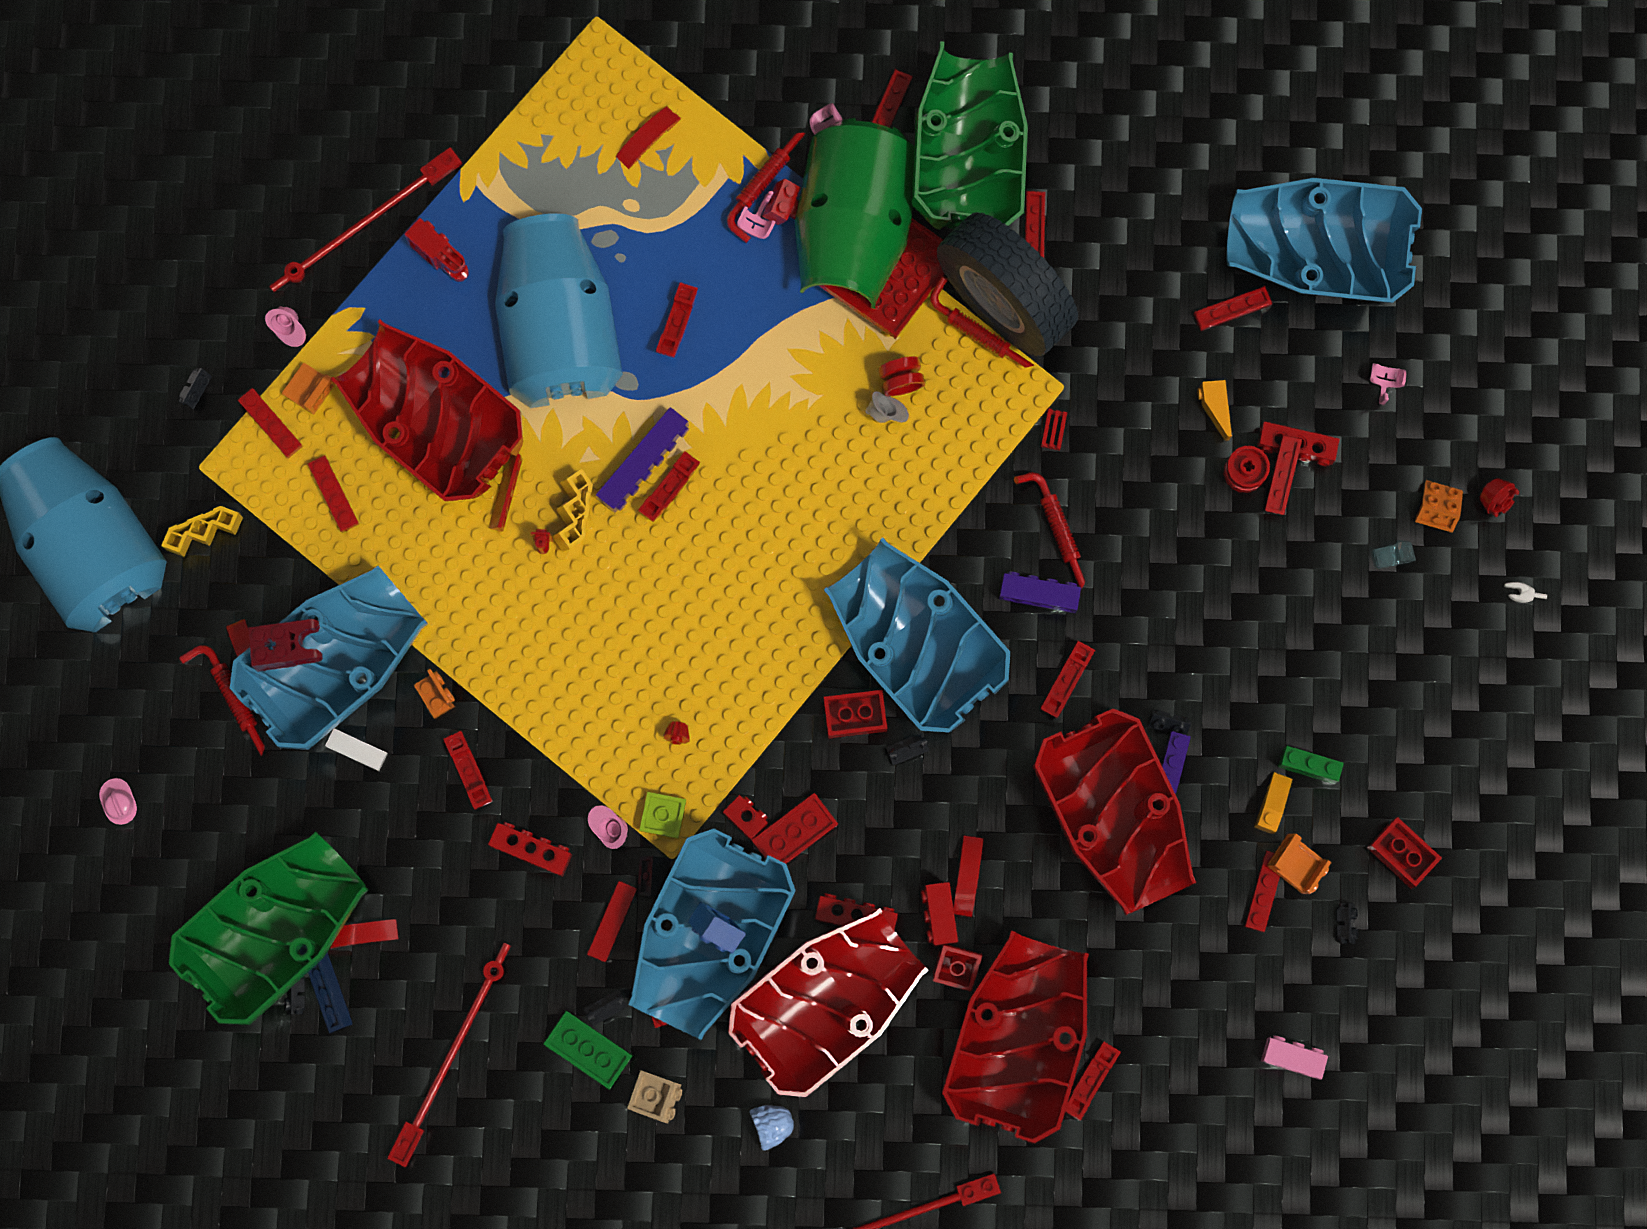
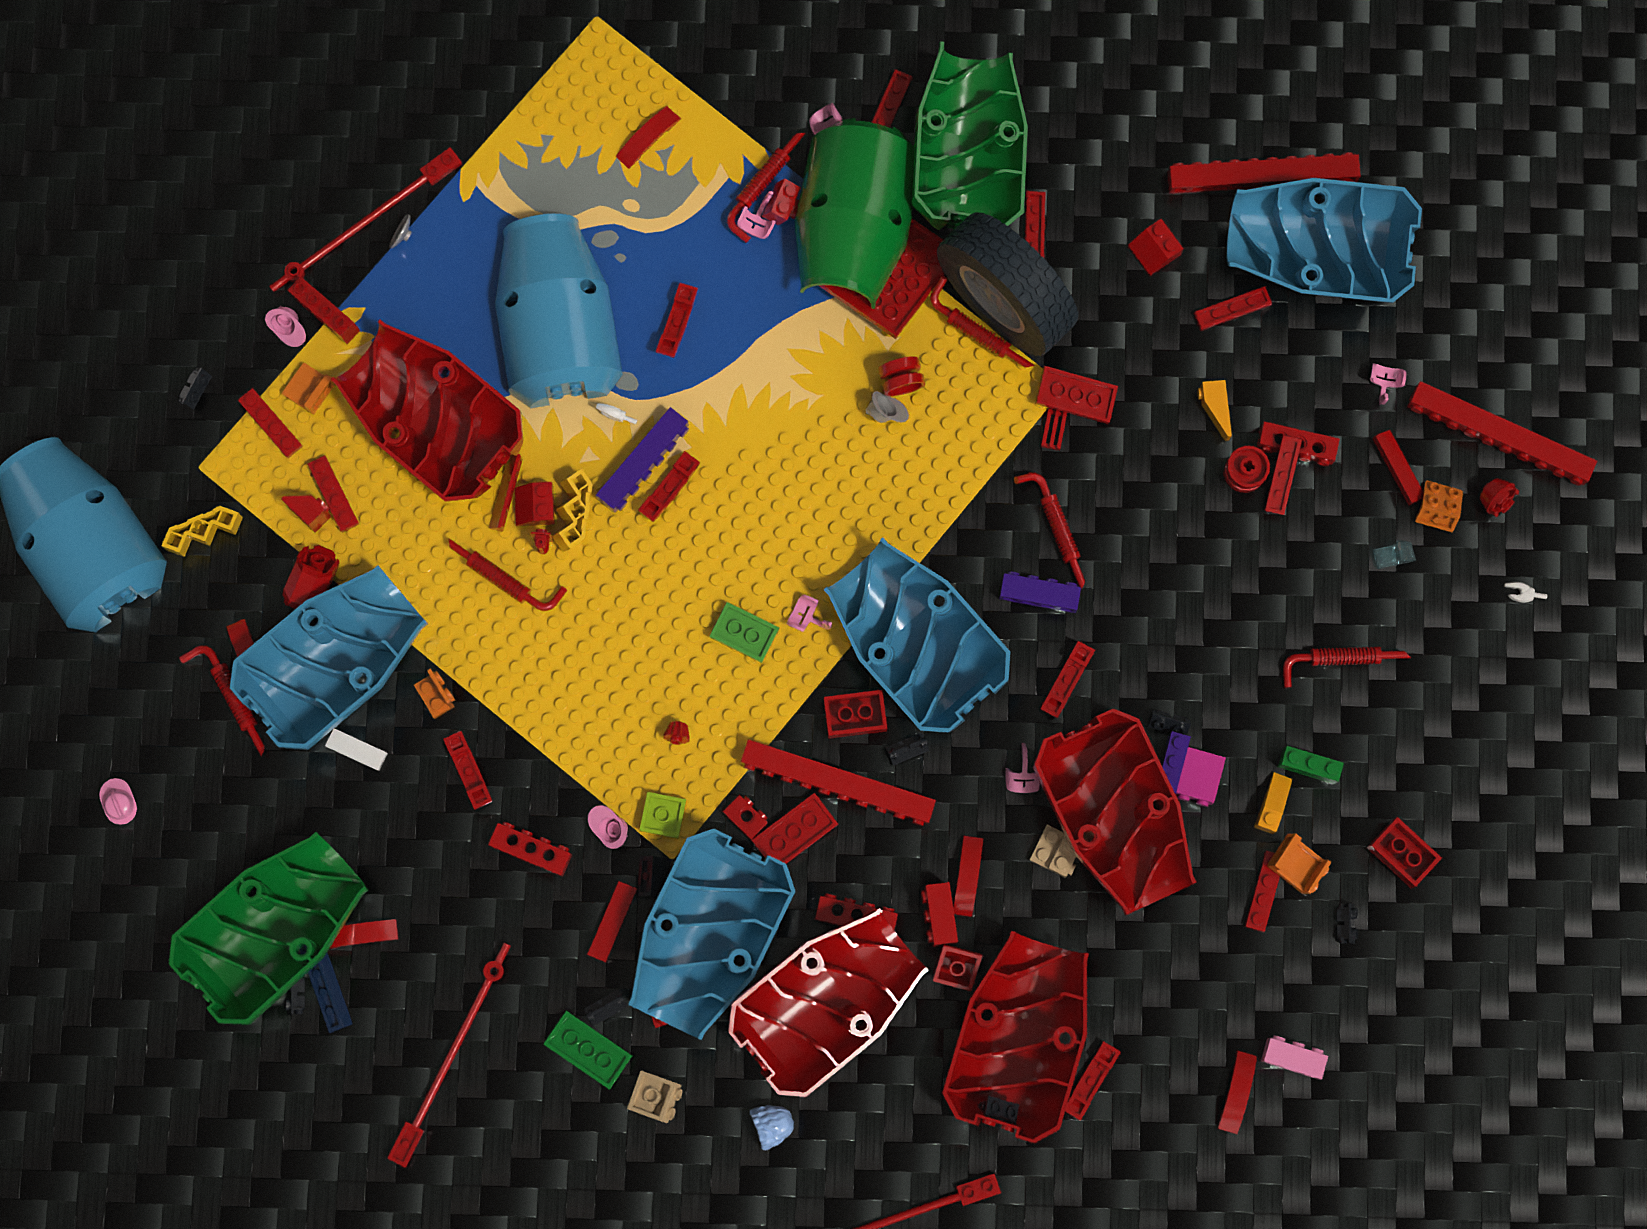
dark red brick [249,619,323,672] -> none
red brick [404,218,469,282] -> none
blue brick [687,902,746,954] -> none
none -> red slope [281,495,332,533]
none -> red brick [282,545,340,609]
none -> red brick [288,277,360,344]
none -> light grey dish [389,214,412,249]
none -> red piece [448,538,567,611]
none -> red slope [515,482,555,526]
none -> white hand [596,403,638,424]
none -> bright green plate [709,602,779,663]
none -> red brick [740,739,936,826]
none -> bright pink helmet [787,595,832,632]
none -> black hinge [978,1096,1019,1125]
none -> bright pink helmet [1005,743,1041,793]
none -> tan plate [1030,825,1076,878]
none -> red plate [1035,366,1118,424]
none -> red slope [1128,219,1184,276]
none -> red brick [1168,152,1361,194]
none -> dark pink panel [1176,747,1226,807]
none -> red slope [1217,1051,1257,1134]
none -> red piece [1283,646,1411,687]
none -> red slope [1373,430,1423,506]
none -> red brick [1407,381,1597,485]

